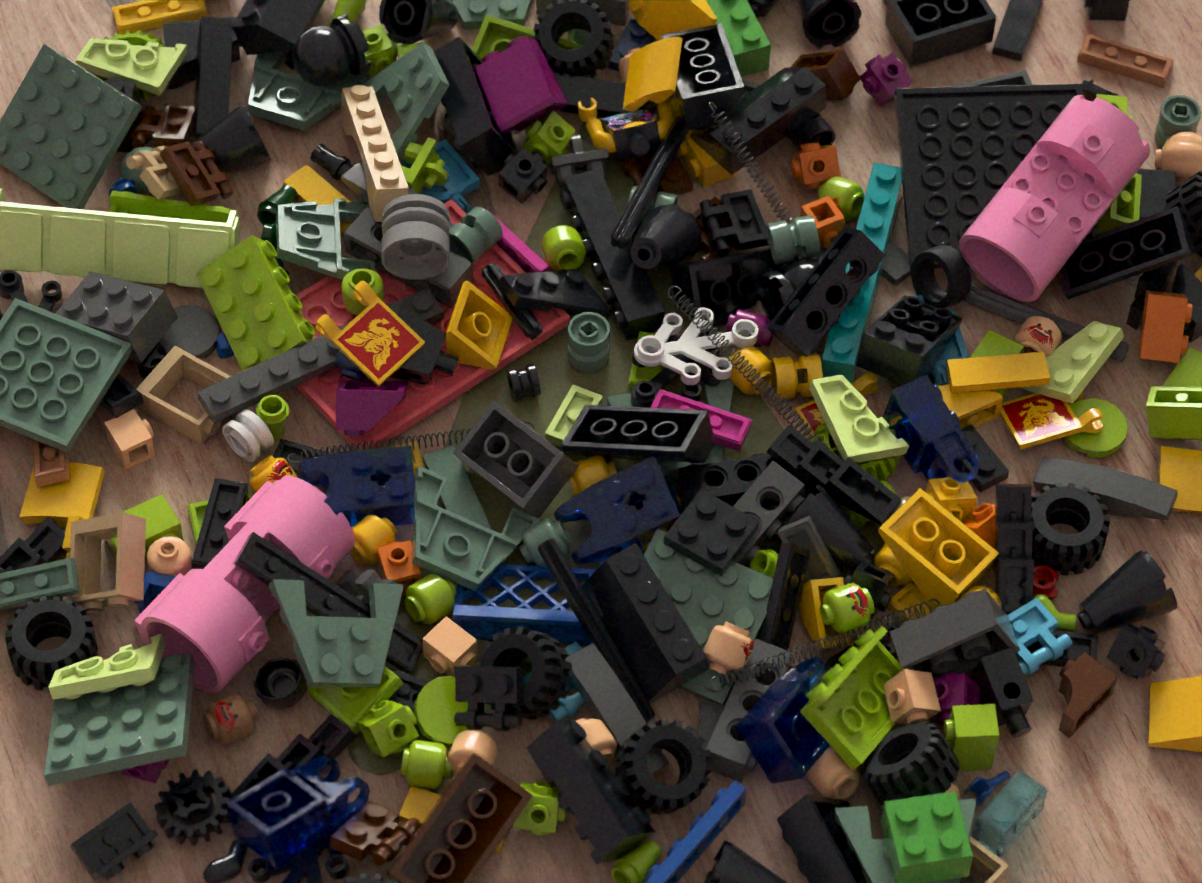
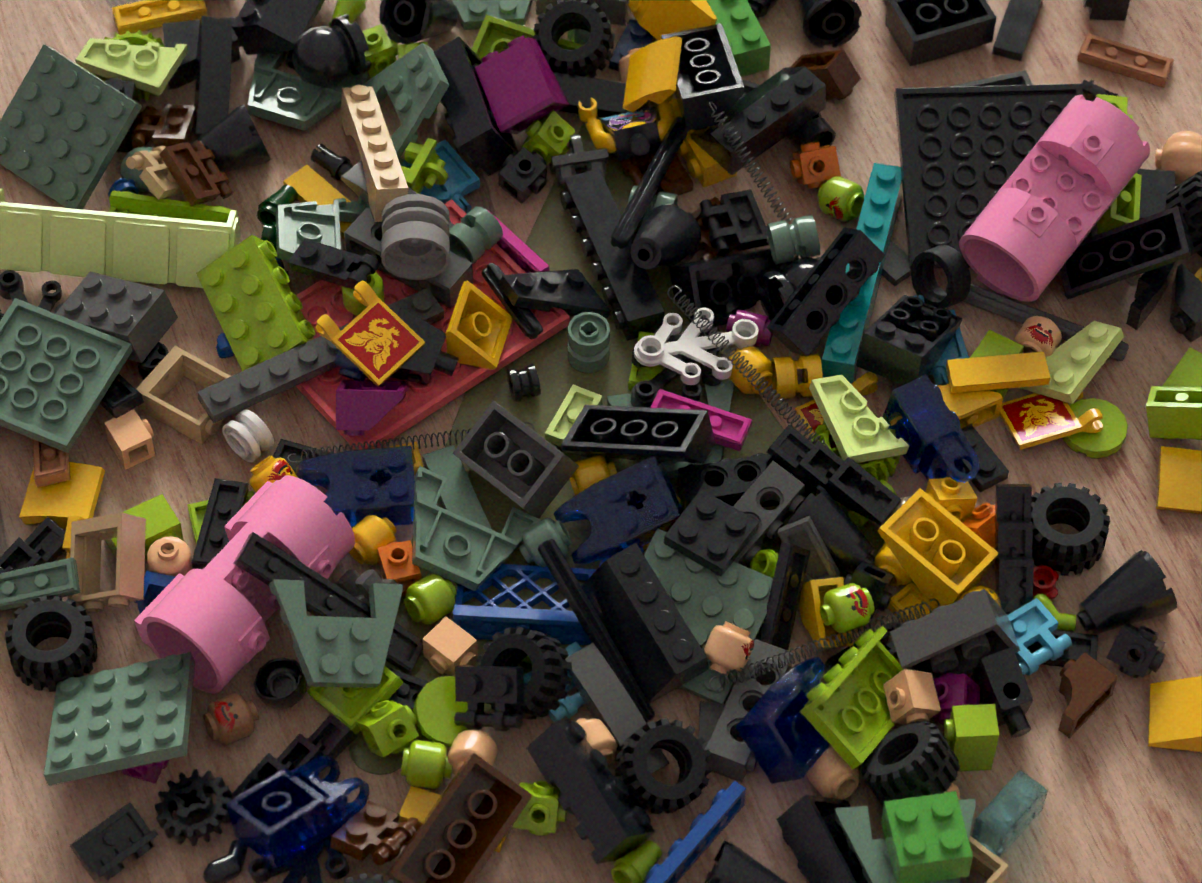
yellowish green wing [49,633,166,700] -> none
dark grey tile [159,305,220,358] -> none
lime cone [256,395,289,441] -> none
lime head [541,225,586,271] -> none
orange brick [800,195,845,250] -> none
magenta brick [860,52,914,107] -> none
blue hand [964,771,1010,806] -> none
dark grey slope [1033,456,1178,520] -> none
orange brick [1137,290,1192,363] -> none
sand green wheel [1154,95,1201,149] -> none
none -> black plate [288,239,380,290]

